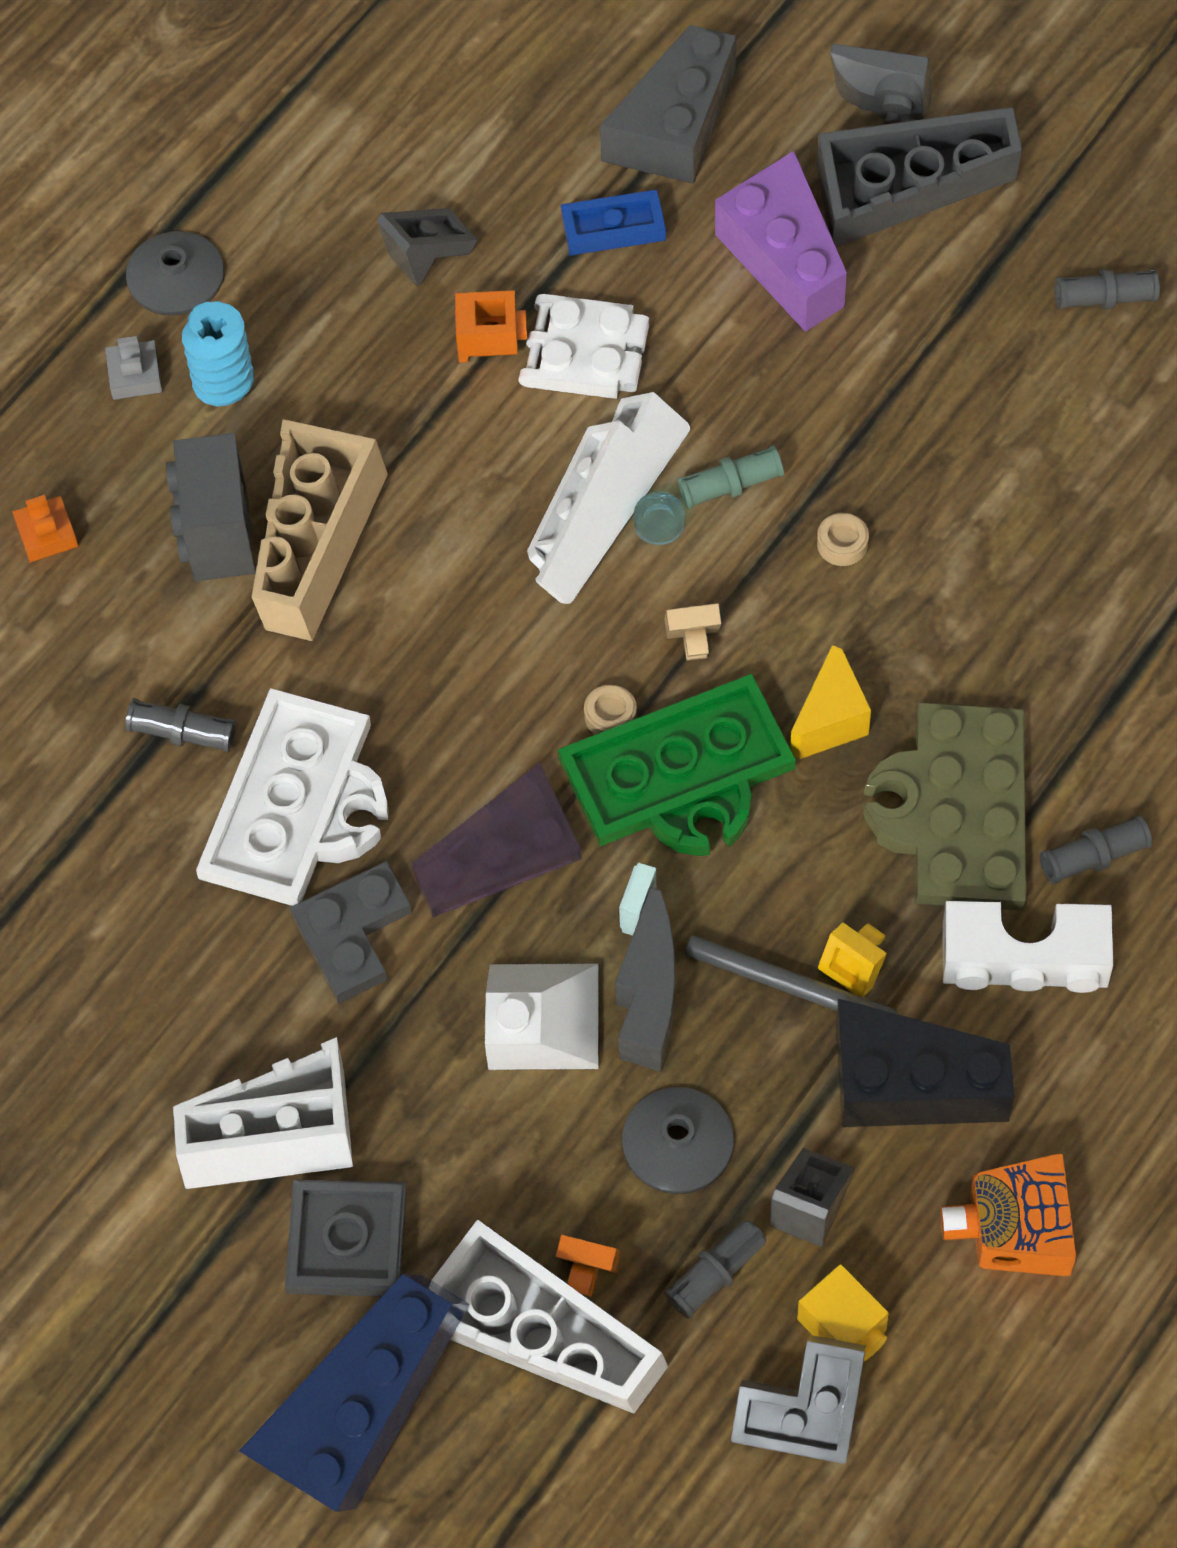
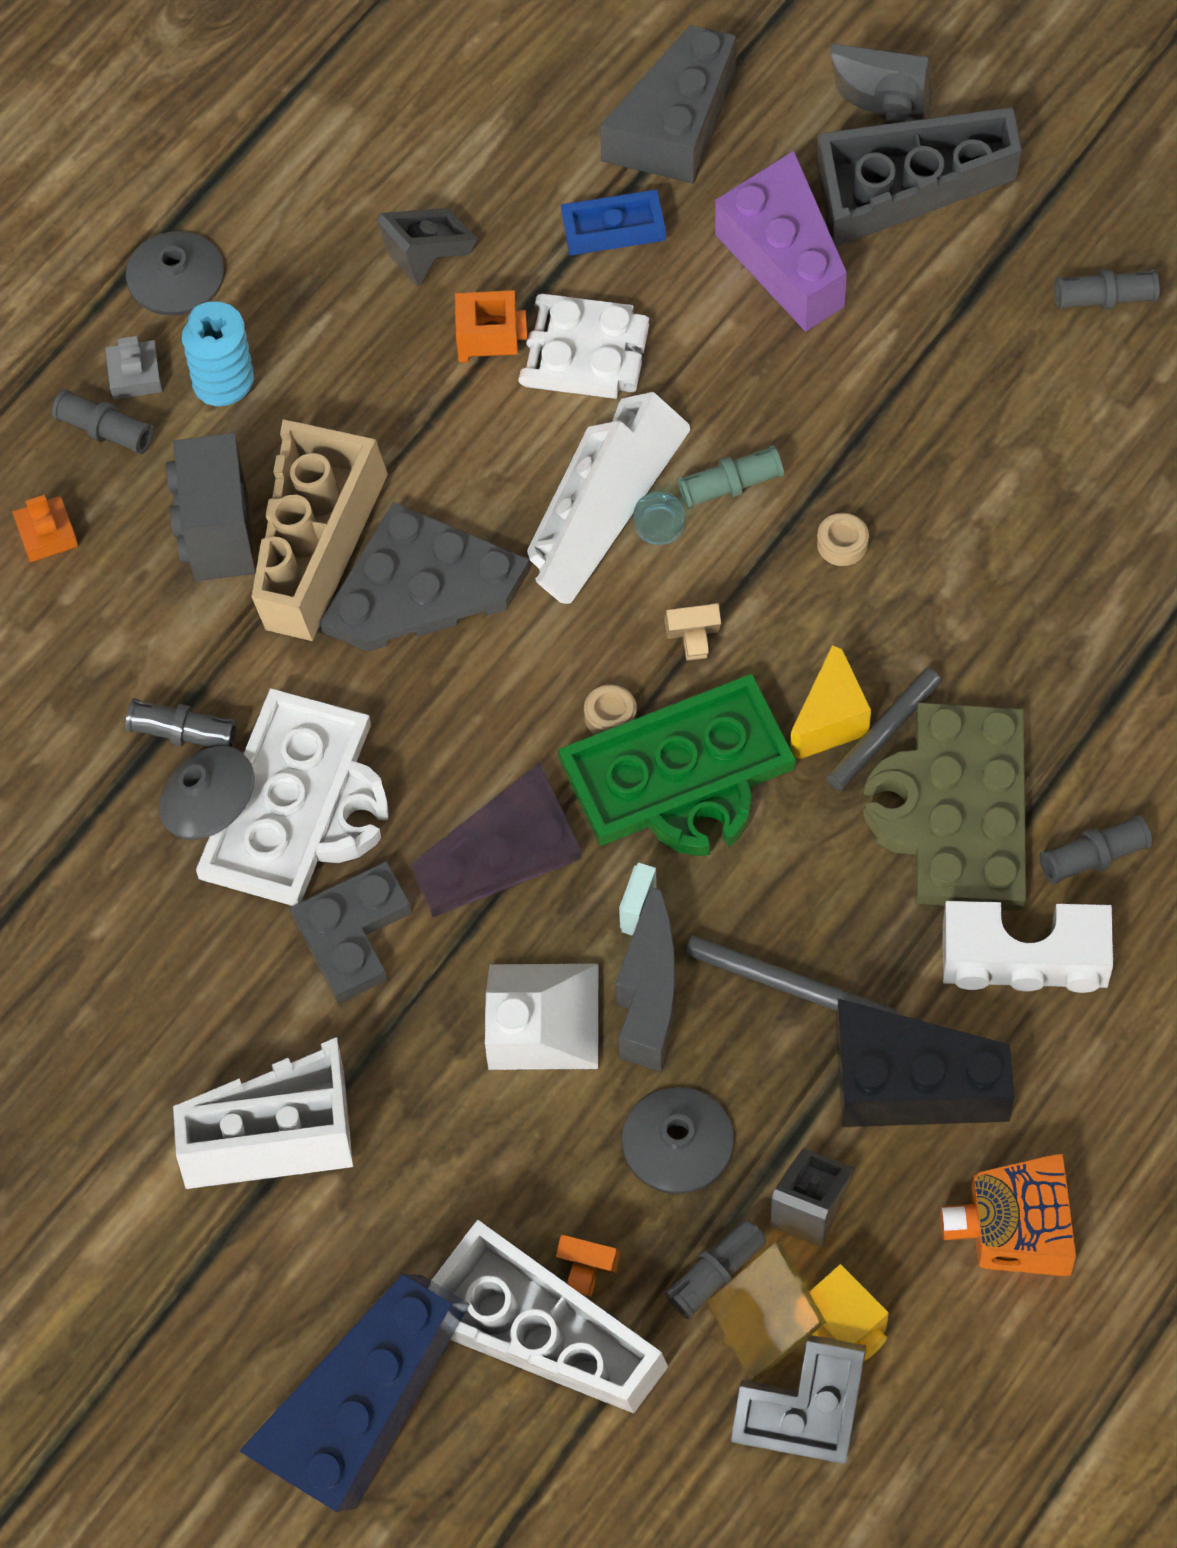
dark grey plate [285,1180,407,1296] -> none
yellow tile [818,922,887,997] -> none
none -> dark grey pin [52,389,154,454]
none -> dark grey dish [159,746,255,840]
none -> dark grey plate [320,502,530,652]
none -> clear yellow piece [707,1243,826,1381]
none -> dark grey bar [826,668,942,791]

